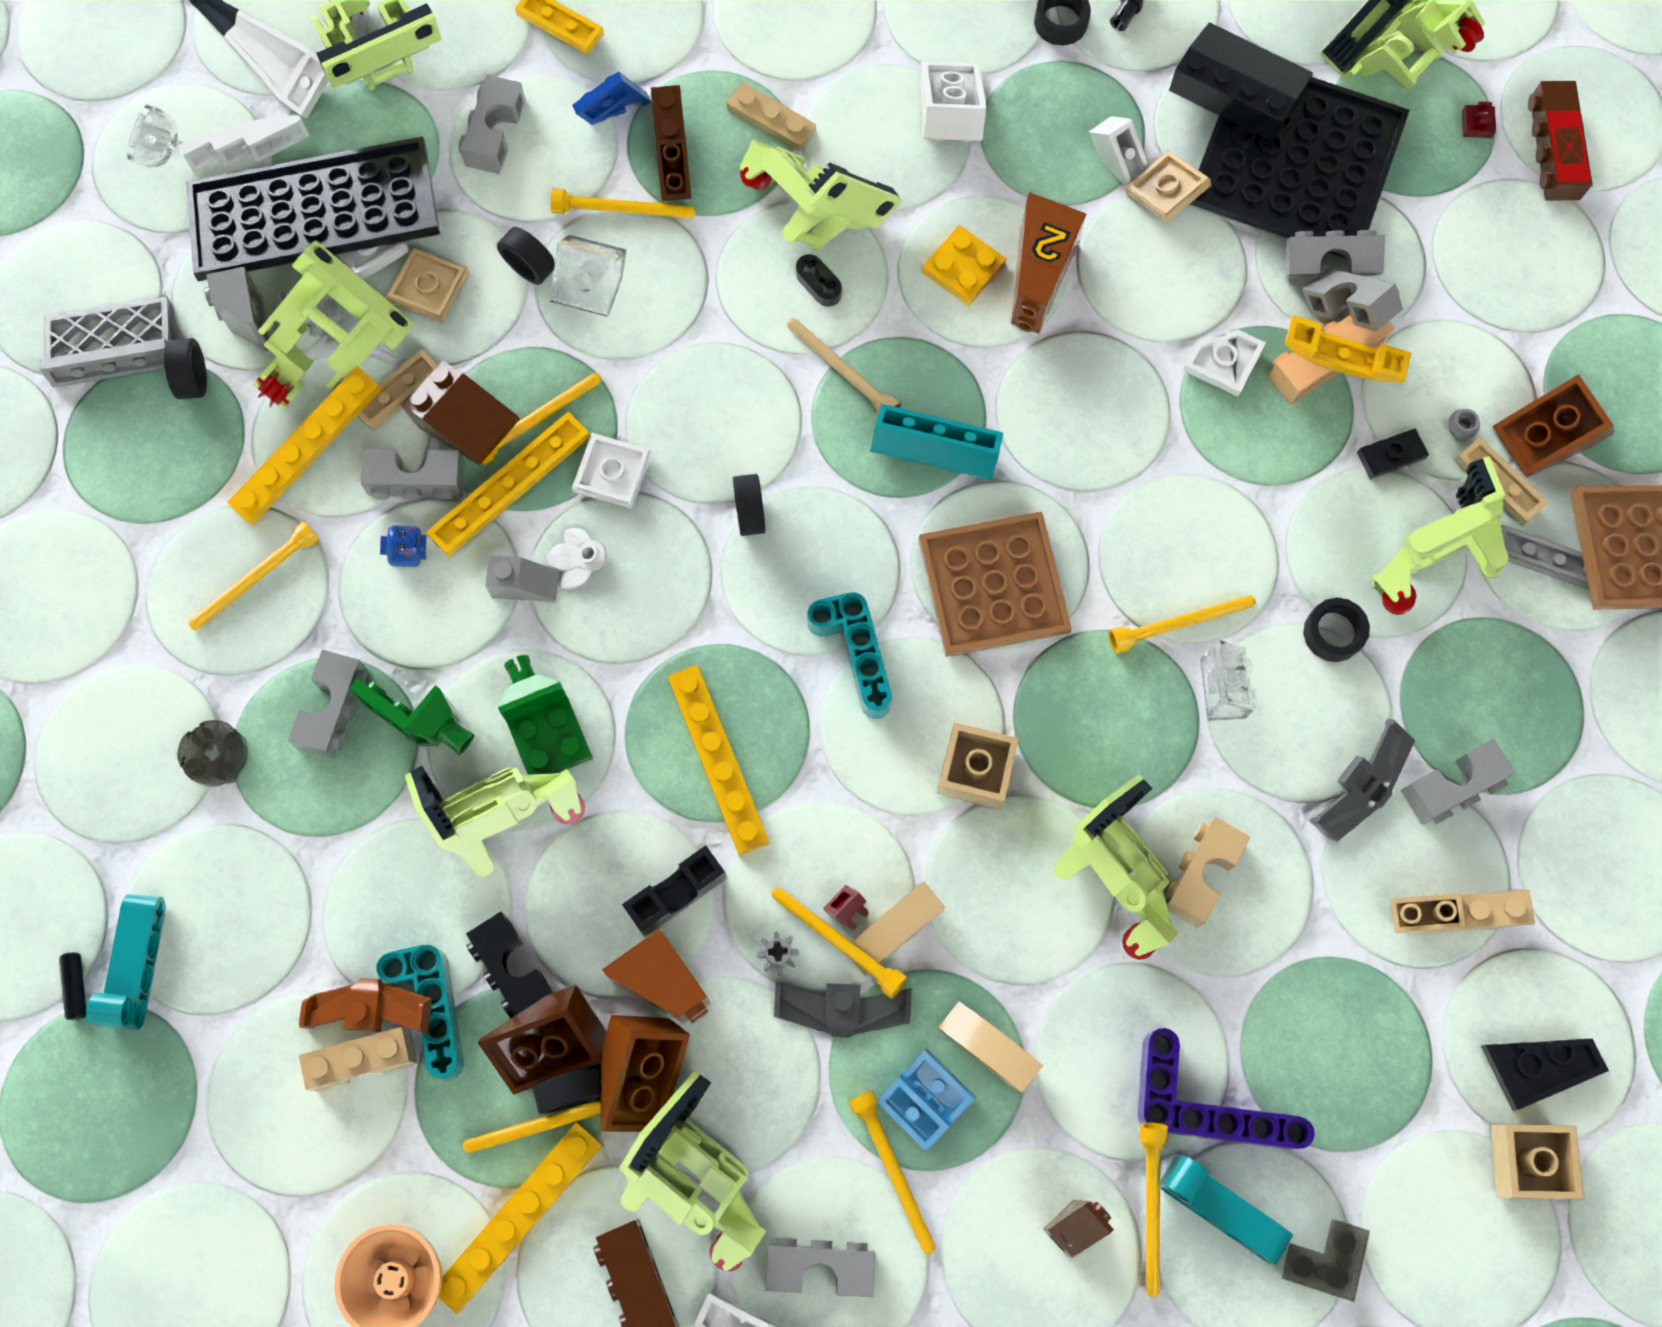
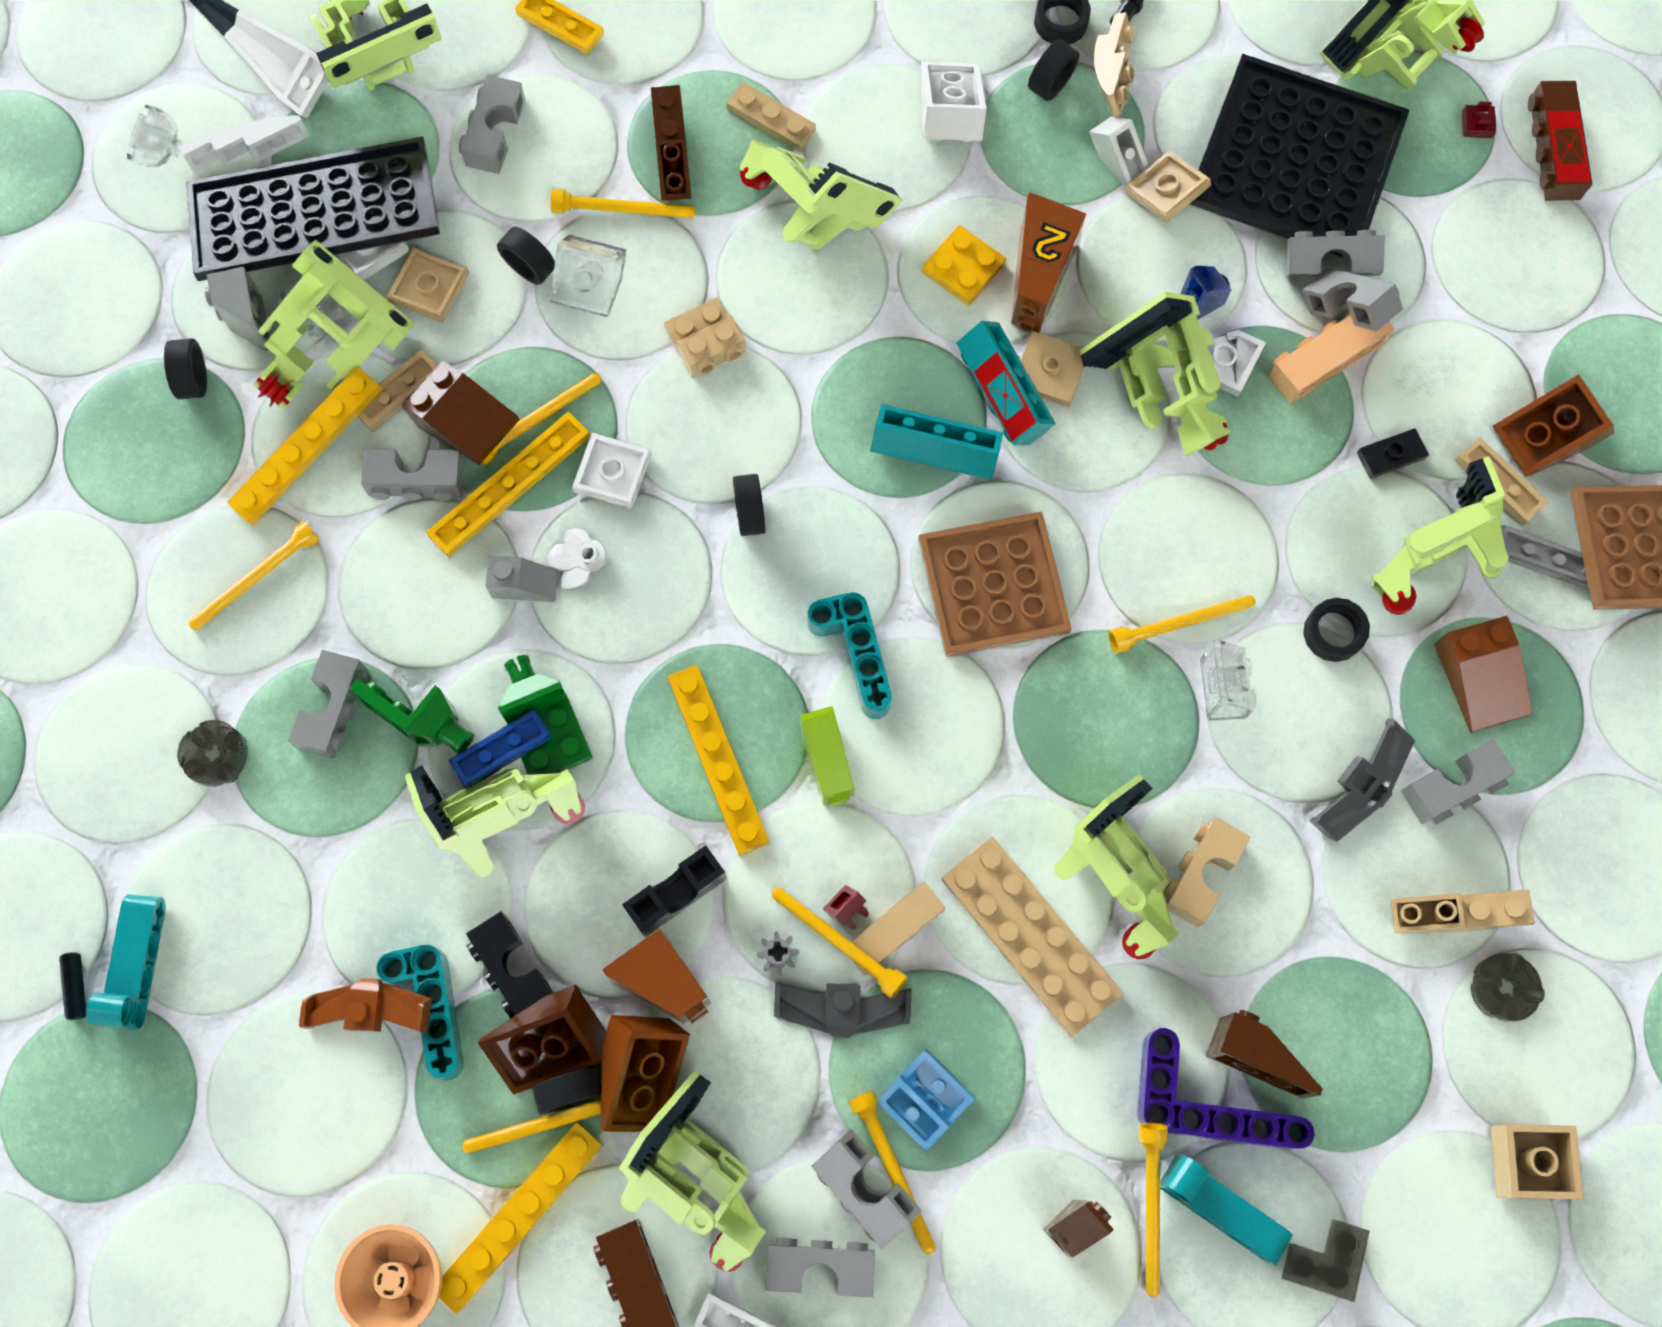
light grey fence [40,296,172,388] -> none
tan arch [299,1027,418,1092] -> none
blue head [380,525,427,567] -> none
blue wing [572,71,651,125] -> none
tan piece [787,318,902,415] -> none
black beam [796,254,842,307] -> none
tan brick [937,723,1019,810] -> none
tan slope [938,1002,1044,1094] -> none
black slope [1169,22,1314,142] -> none
yellow slope [1284,315,1411,383] -> none
light grey plate [1448,409,1480,439] -> none
black wing [1481,1038,1609,1111] -> none
none -> blue tile [448,709,552,790]
none -> tan plate [664,297,746,377]
none -> lime slope [800,706,855,806]
none -> light grey arch [811,1129,922,1249]
none -> tan plate [941,836,1124,1038]
none -> teal brick [956,321,1056,445]
none -> tan plate [1021,331,1084,407]
none -> black tyre [1028,40,1080,101]
none -> yellowish green container [1079,292,1230,456]
none -> slope [1094,12,1135,118]
none -> clear blue slope [1180,265,1232,320]
none -> reddish brown slope [1206,1010,1323,1099]
none -> slope [1434,616,1532,733]
none -> clear smoke plate [1471,953,1545,1022]

